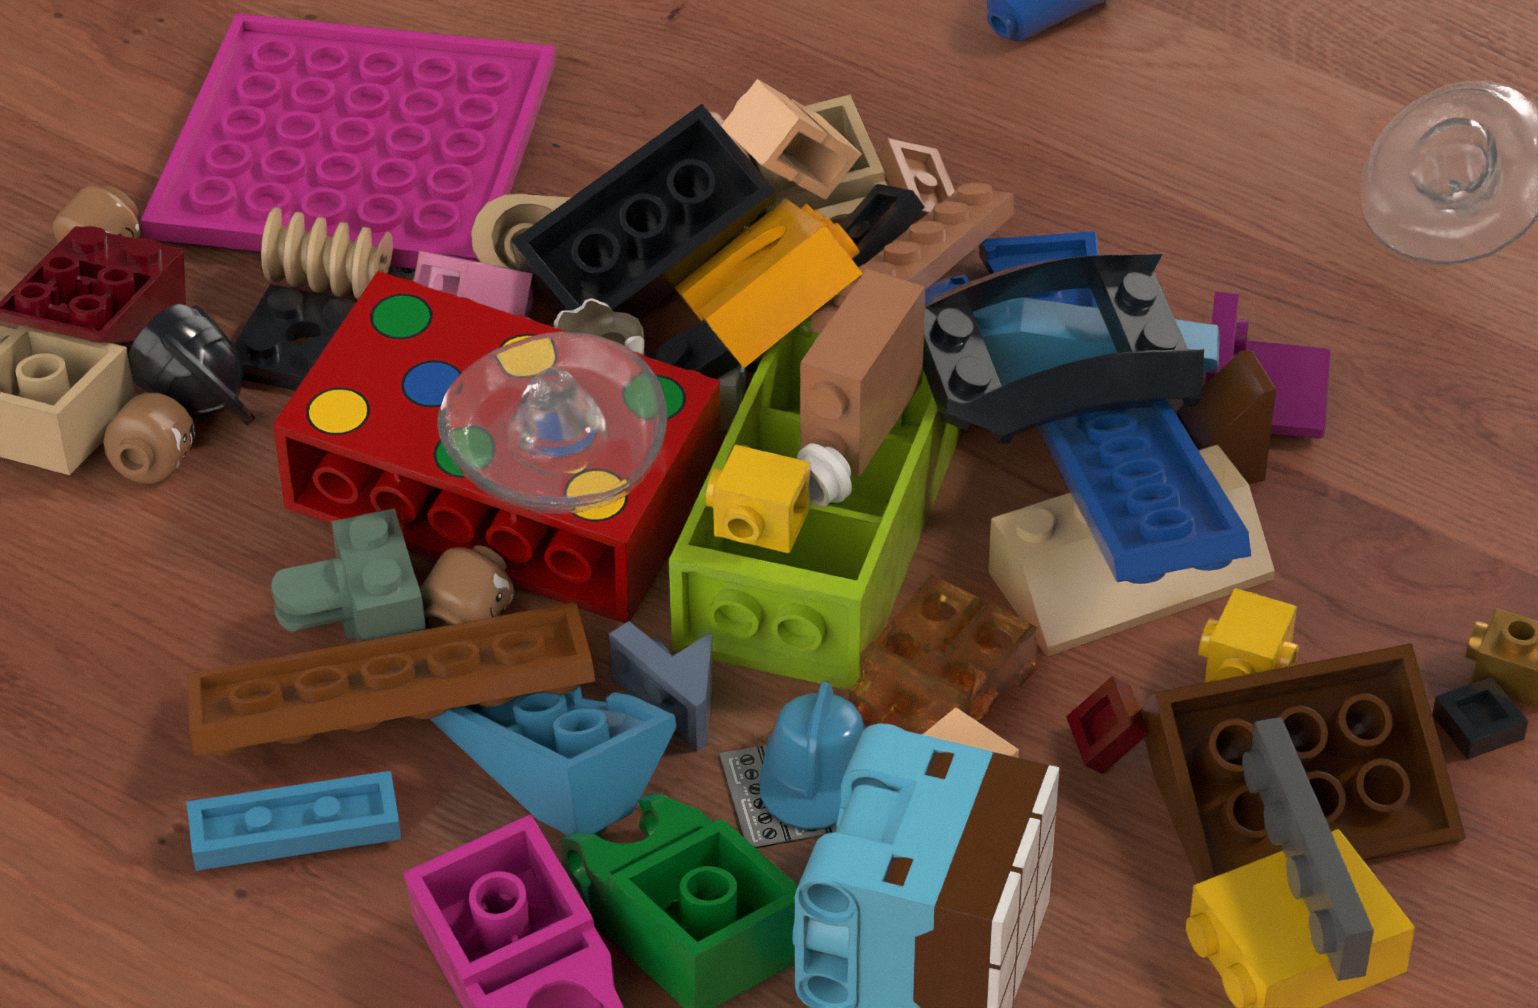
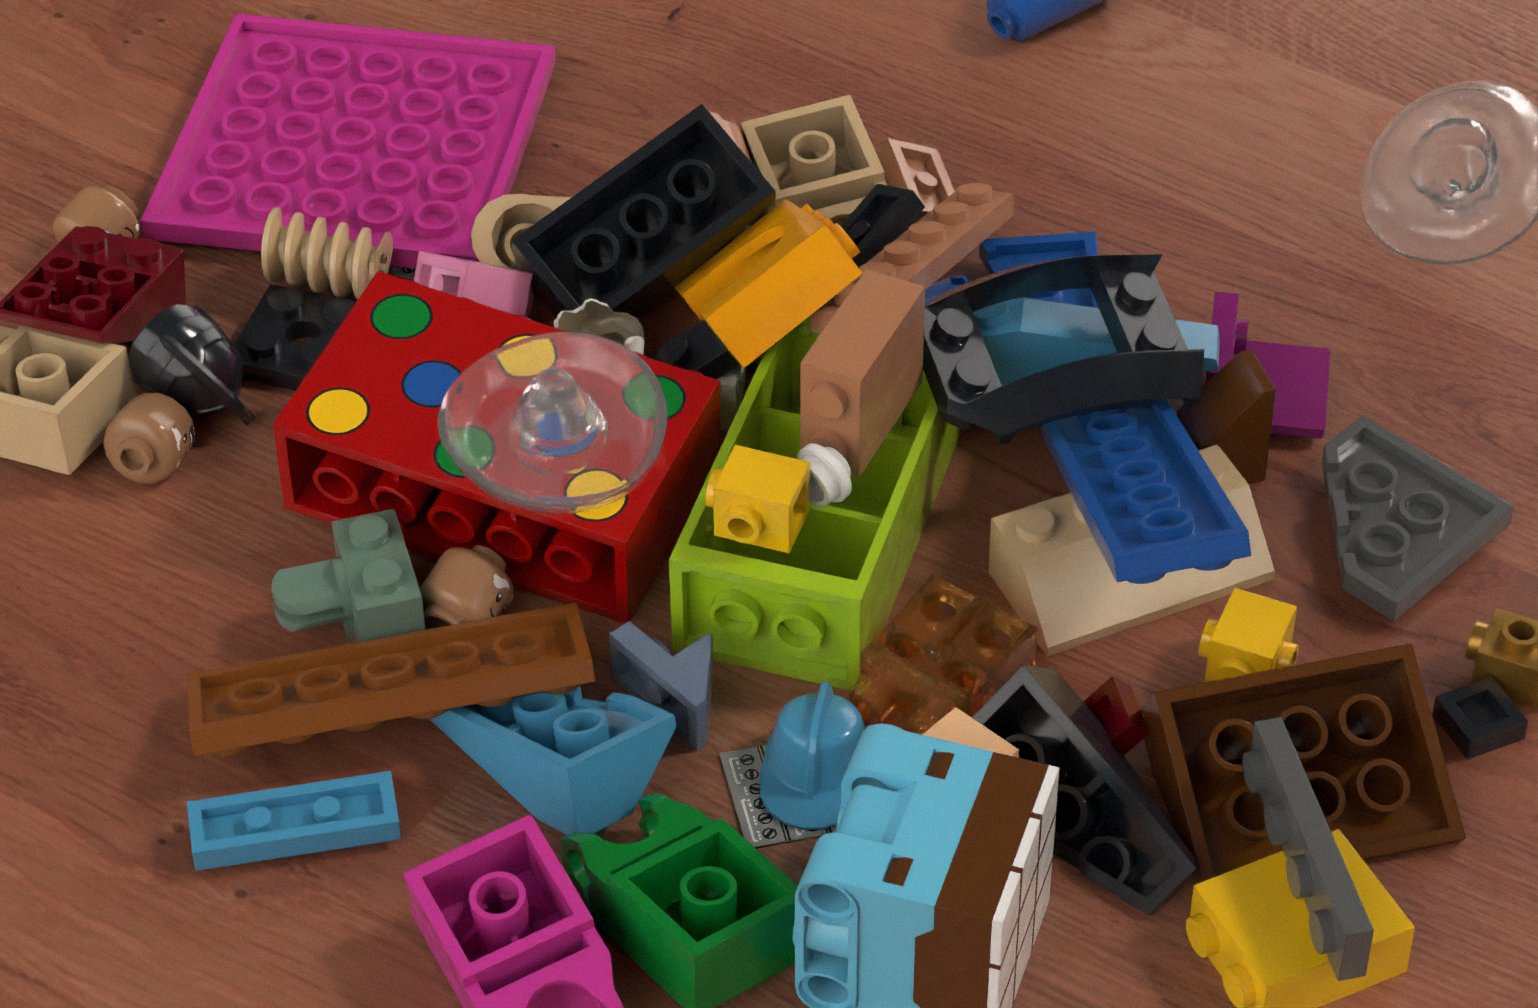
light nougat piece [721,79,862,200] -> none
none -> black wedge [972,665,1201,915]
none -> dark grey plate [1322,415,1514,622]

